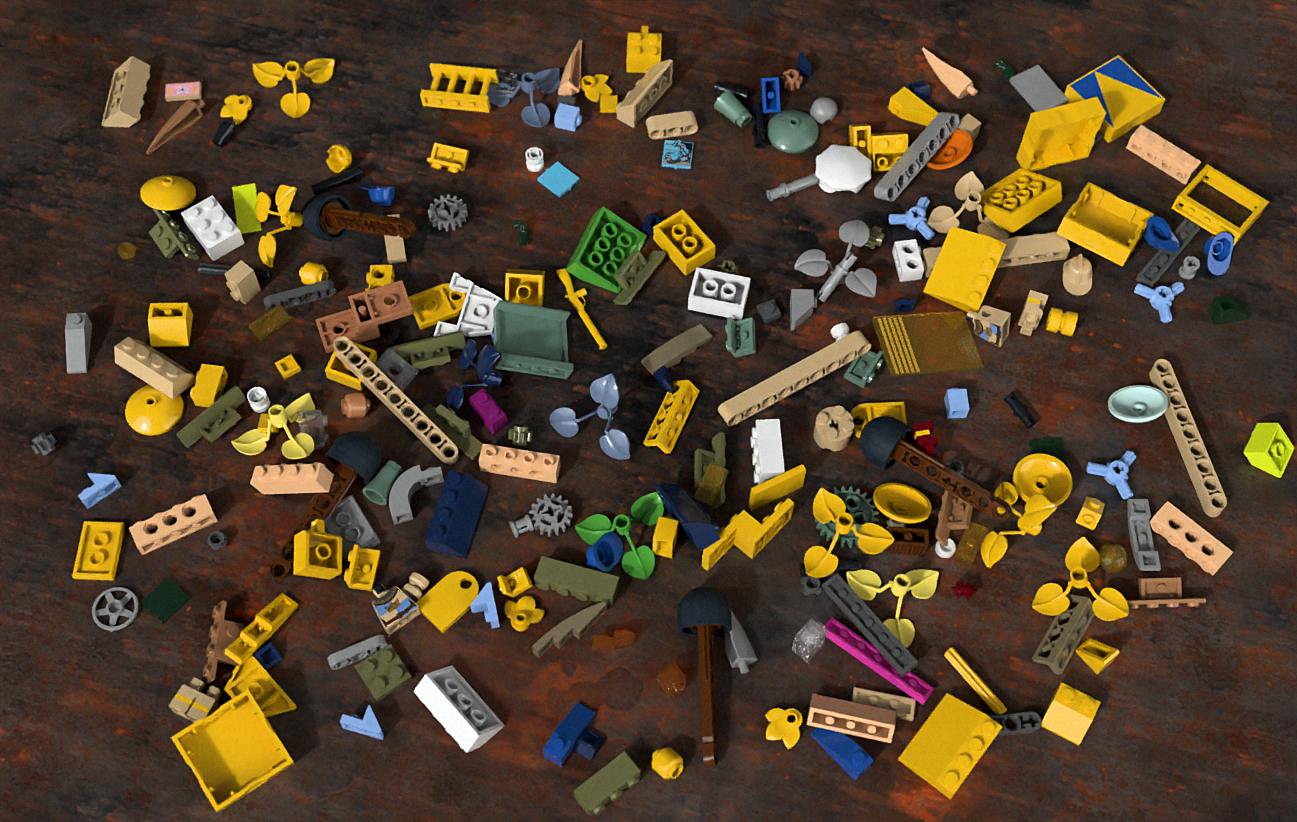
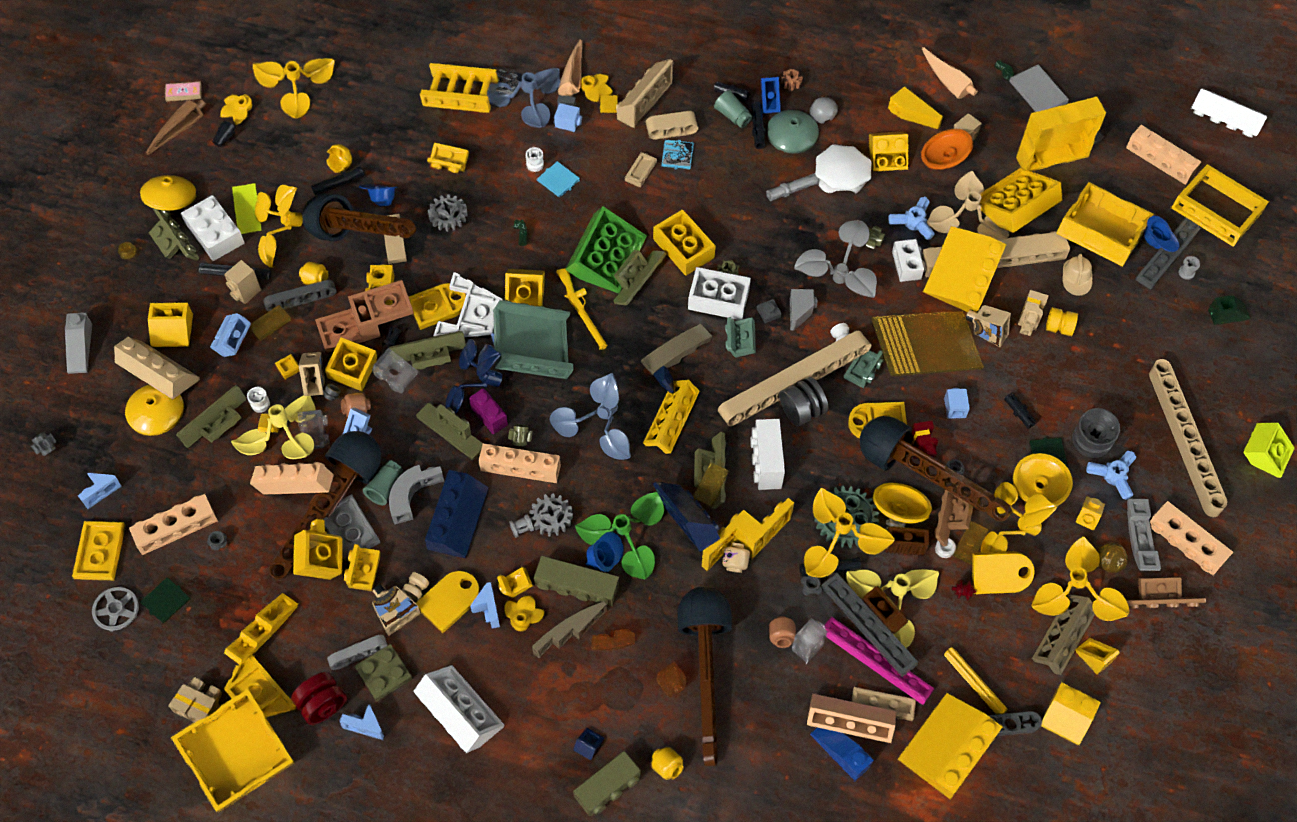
tan slope [102,56,150,127] -> none
yellow brick [190,364,228,407] -> none
medium nougat bracket [203,600,244,684] -> none
dark blue slope [253,641,283,670] -> none
tan beam [333,336,458,465] -> none
blue slope [543,703,595,767] -> none
yellow hinge [627,26,662,73] -> none
dark blue slope [640,212,664,235] -> none
yellow brick [653,516,679,558] -> none
light grey piece [723,610,757,674] -> none
yellow tile [748,464,806,511] -> none
yellow plate [765,708,803,749] -> none
dark blue slope [797,52,812,77] -> none
tan brick [813,405,854,451] -> none
light grey pin [815,251,858,302] -> none
yellow slope [849,123,872,161] -> none
light grey beam [874,112,960,201] -> none
dark blue slope [893,299,916,312] -> none
dark blue slope [908,80,930,100] -> none
yellow tile [1064,55,1166,143] -> none
light aqua dish [1108,385,1168,423] -> none
light blue bush [1134,282,1185,323] -> none
blue piece [1204,232,1234,275] -> none
none -> light blue brick [210,313,251,357]
none -> dark red wheel [291,671,347,725]
none -> tan torso [299,352,325,396]
none -> dark grey plate [323,384,341,401]
none -> light blue slope [343,407,372,434]
none -> tan tile [625,152,657,188]
none -> tan head [722,543,750,573]
none -> nougat head [769,616,796,648]
none -> flat silver wheel [779,377,828,427]
none -> reddish brown brick [863,586,908,634]
none -> yellow tile [972,551,1034,594]
none -> flat silver wheel [1072,408,1120,458]
none -> white slope [1192,88,1267,138]

